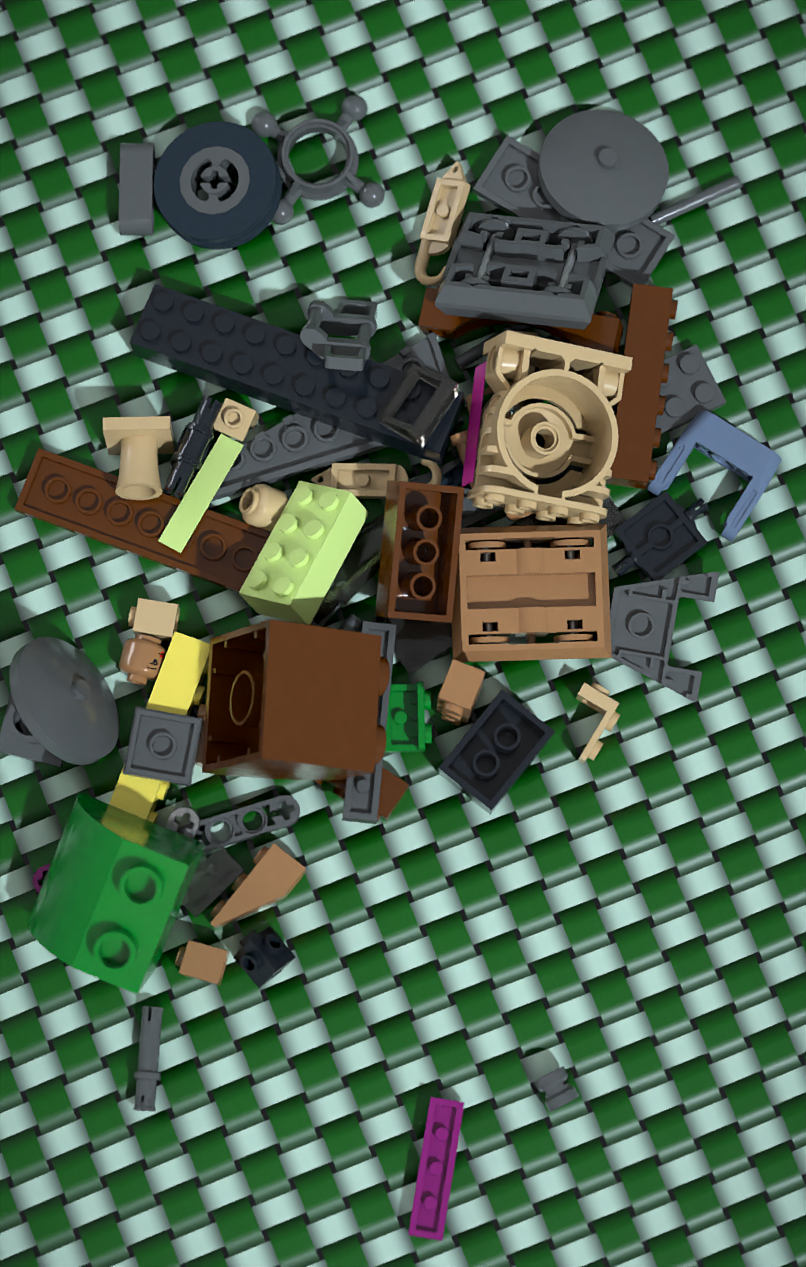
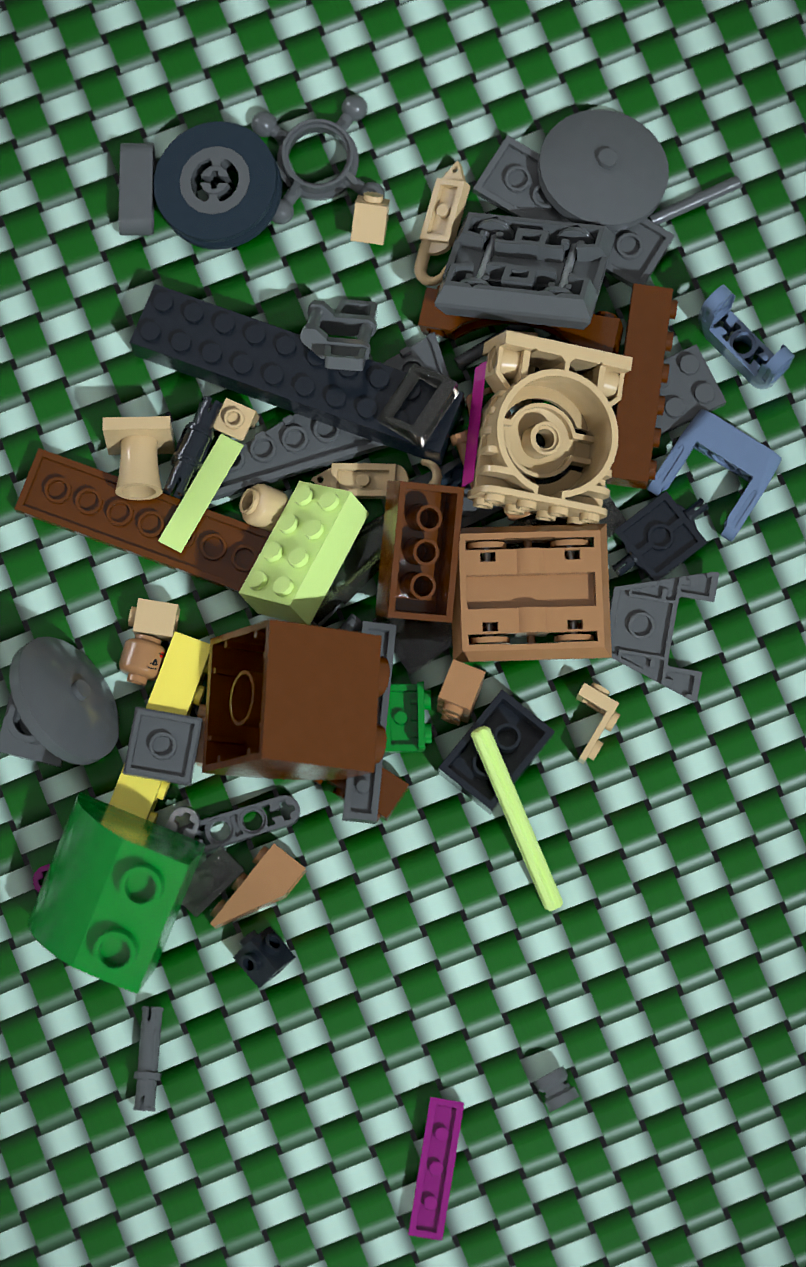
medium nougat brick [175,940,230,986] -> none
none -> tan brick [350,192,390,245]
none -> yellowish green axle [471,726,563,911]
none -> sand blue connector [698,284,795,390]

